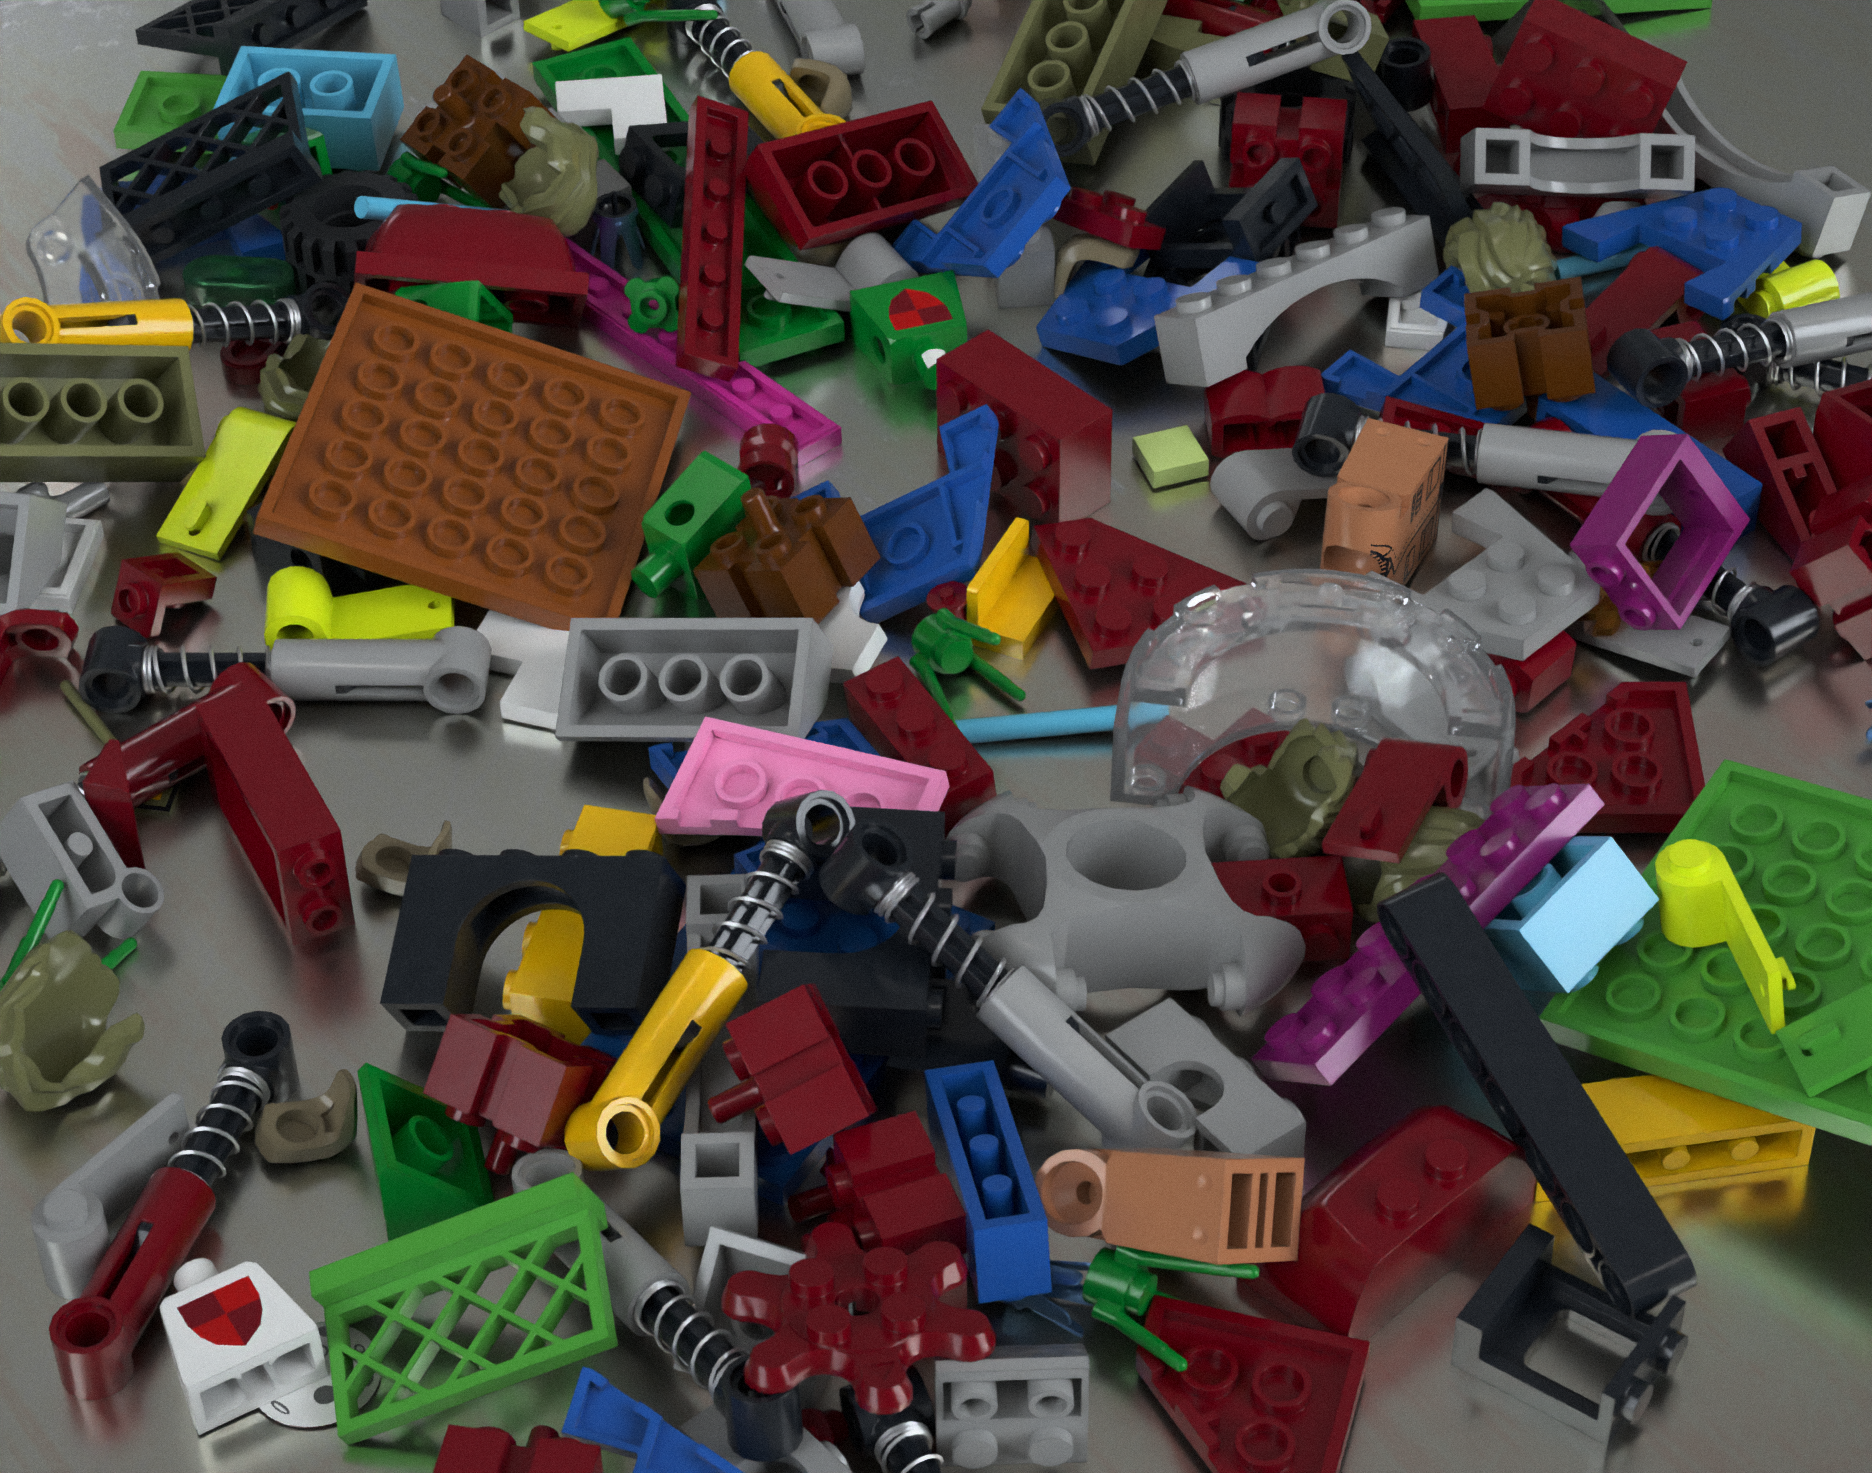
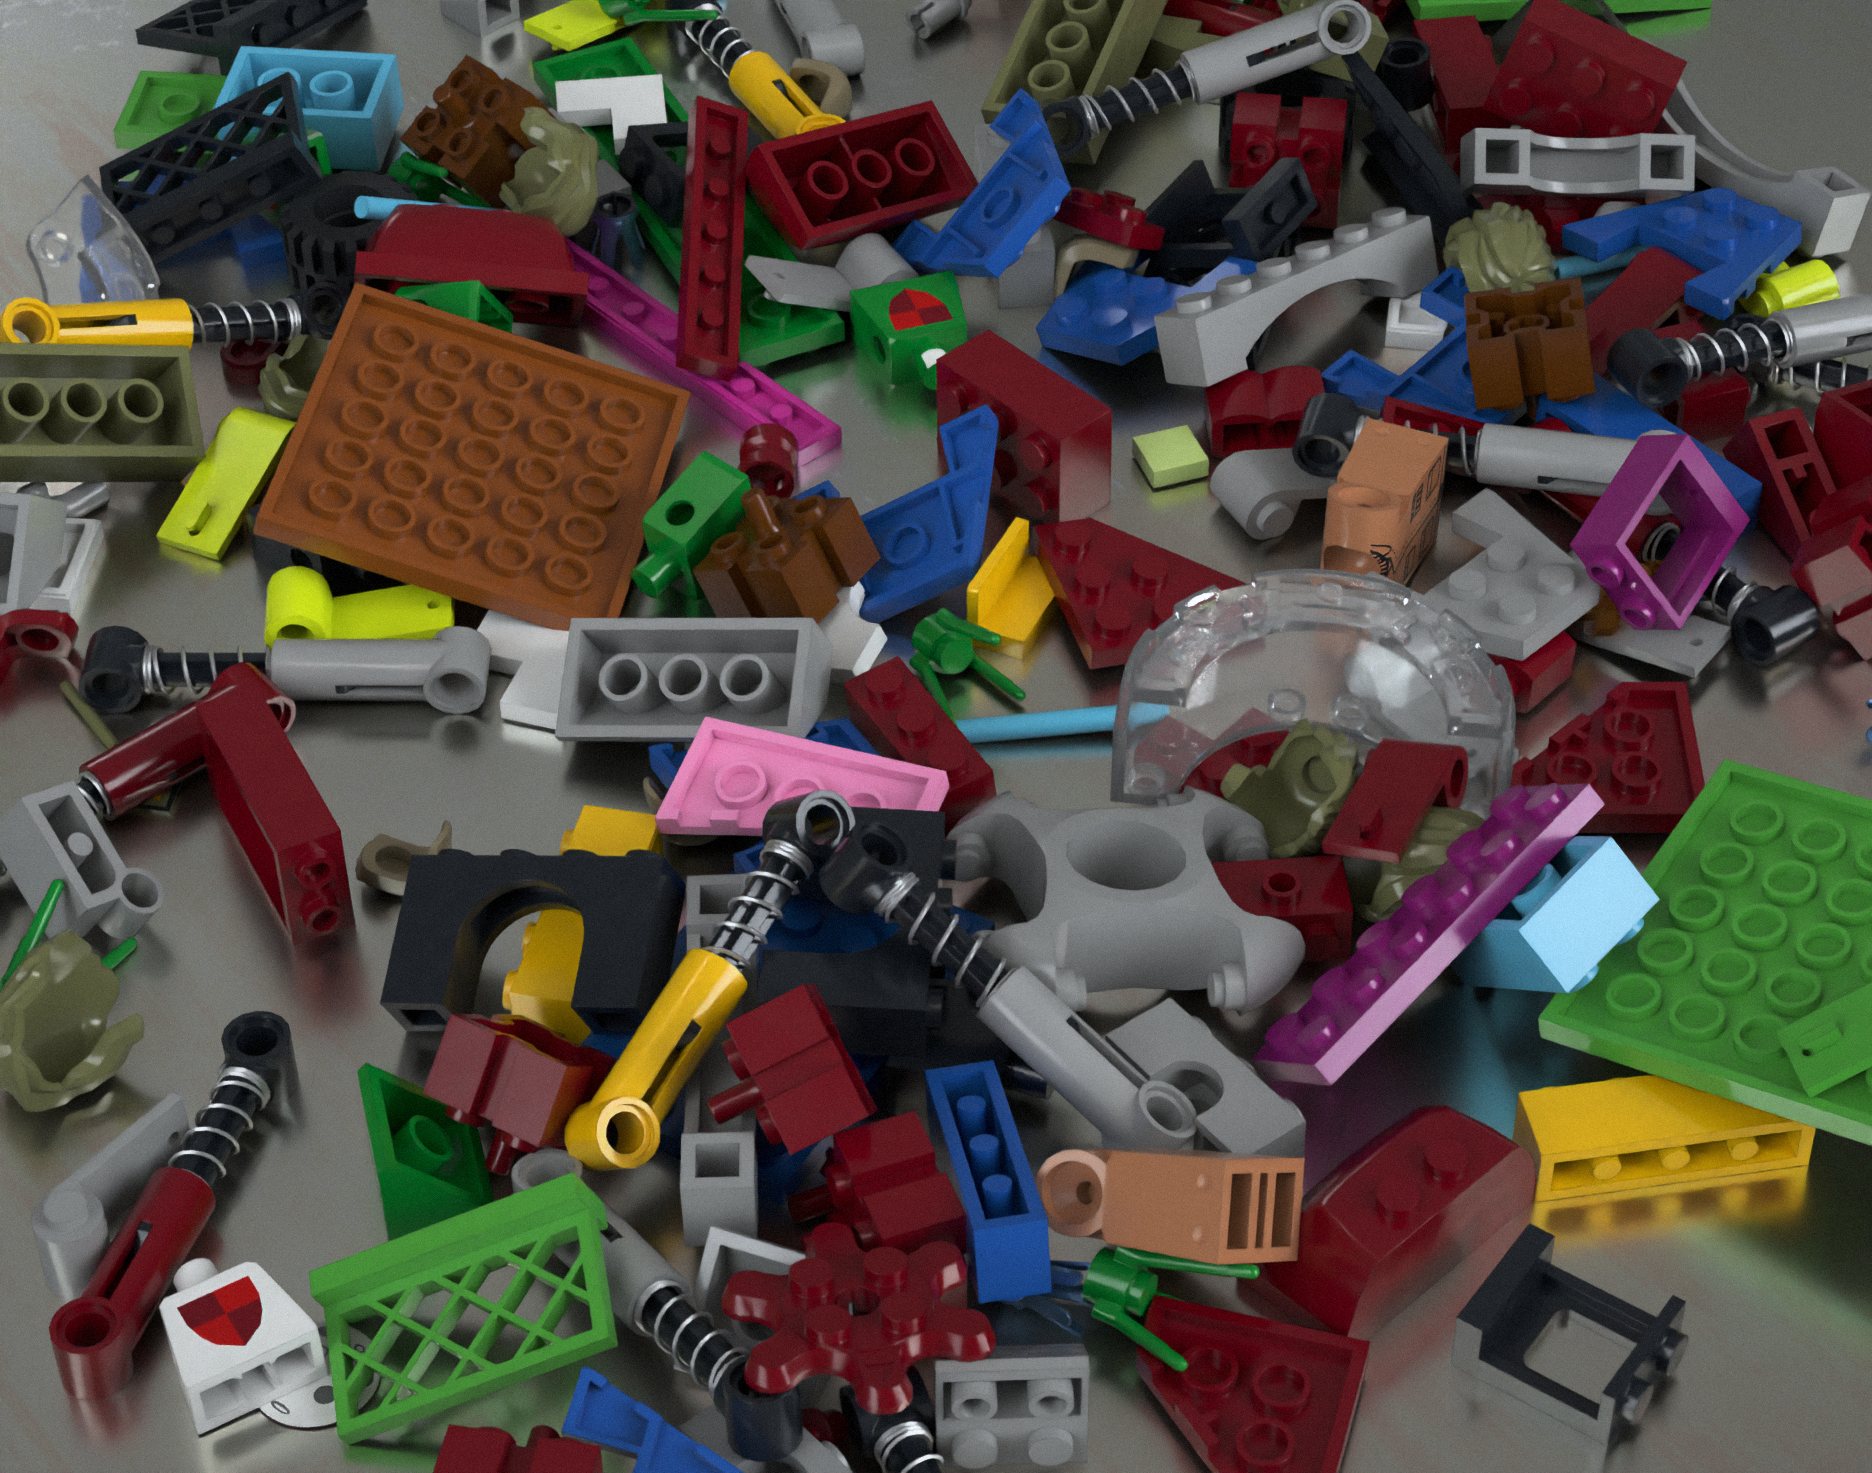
dark red slope [82,739,146,869] -> none
dark red bracket [111,552,217,638] -> none
clear green plate [182,255,296,308] -> none
dark tan hair [255,1069,358,1163] -> none
green plate [624,276,680,334] -> none
dark red piece [926,581,967,621] -> none
black beam [1377,872,1697,1320] -> none
neon yellow door [1655,839,1796,1034] -> none

